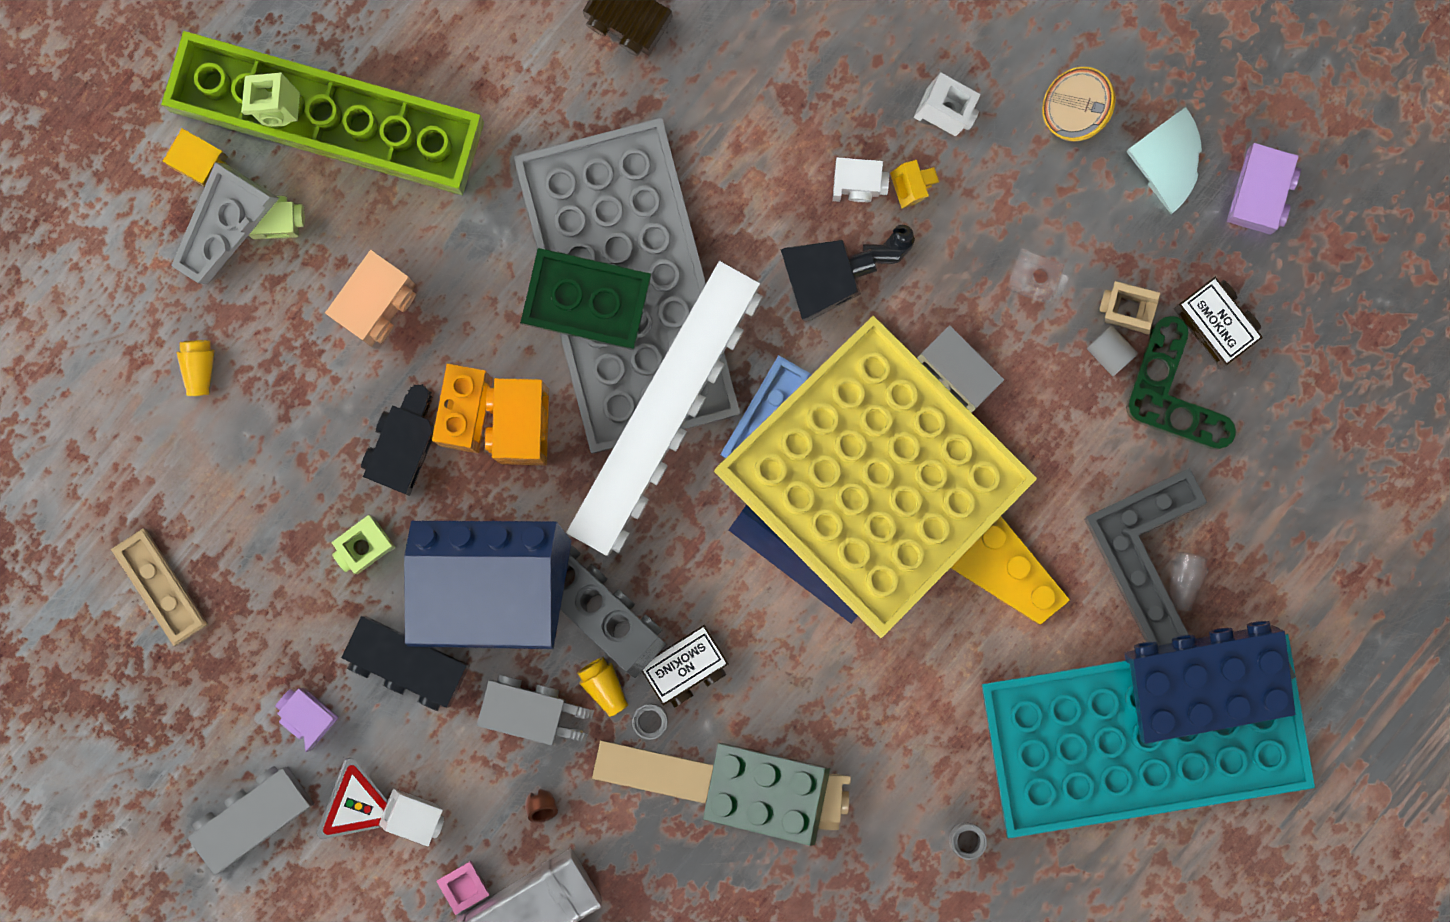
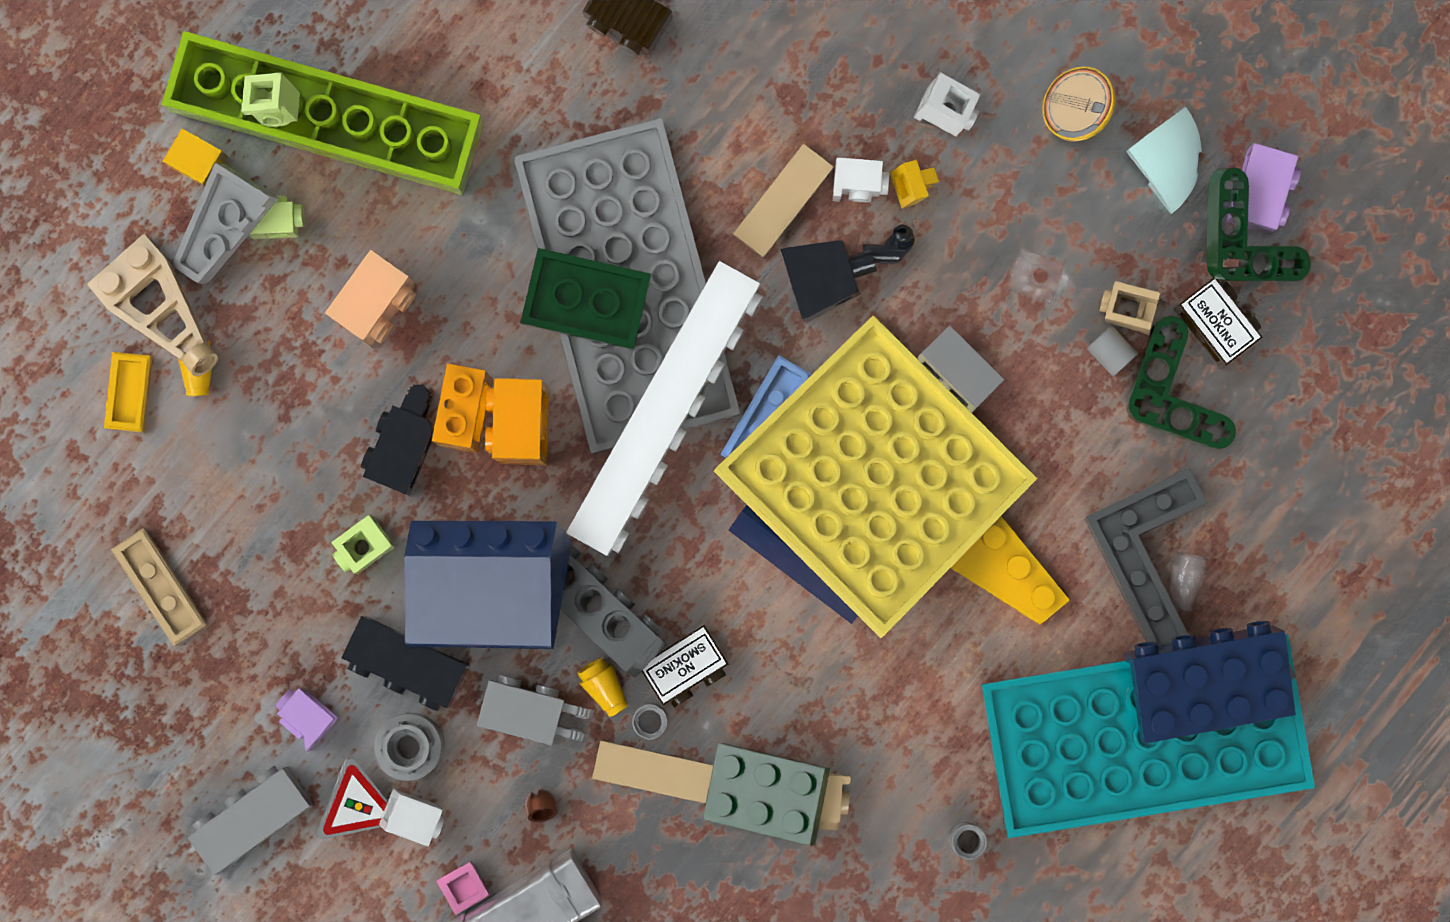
none -> tan plate [87,234,218,376]
none -> yellow tile [104,352,153,433]
none -> light grey piece [374,713,445,781]
none -> tan tile [733,143,834,259]
none -> dark green beam [1207,167,1311,281]

